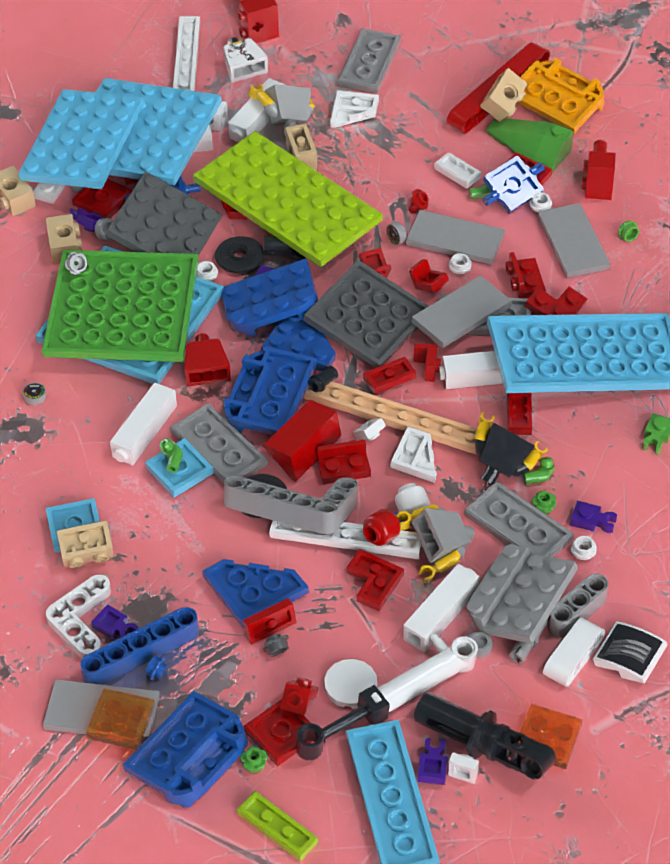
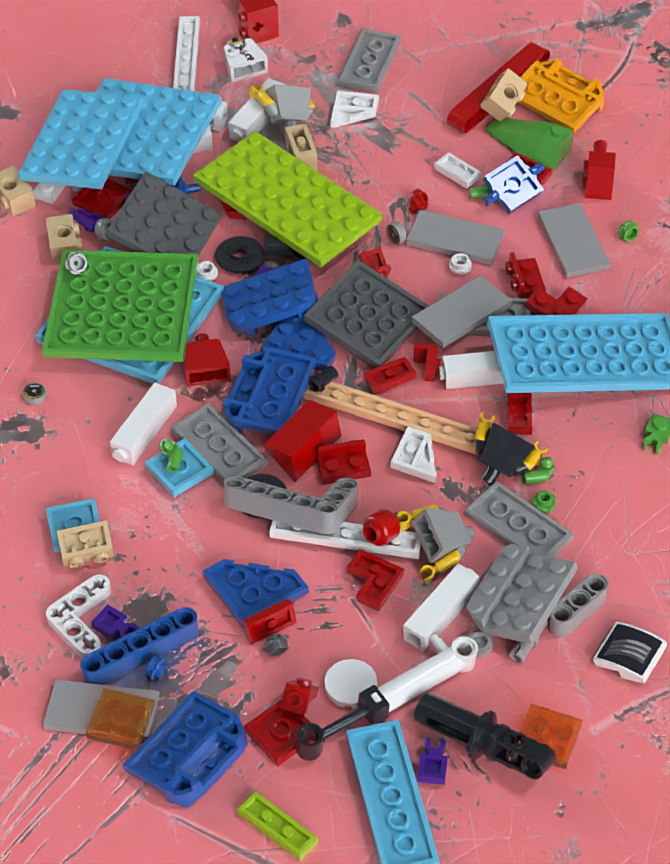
bright green plate [240,746,268,773] -> none
white plate [352,418,386,441] -> none
white head [395,483,431,514] -> none
red bracket [409,259,449,293] -> none
white plate [448,752,479,784] -> none
white plate [530,193,552,212] -> none
white beam [543,617,605,687] -> none
dark purple plate [570,501,617,533] -> none
white plate [571,536,597,560] -> none

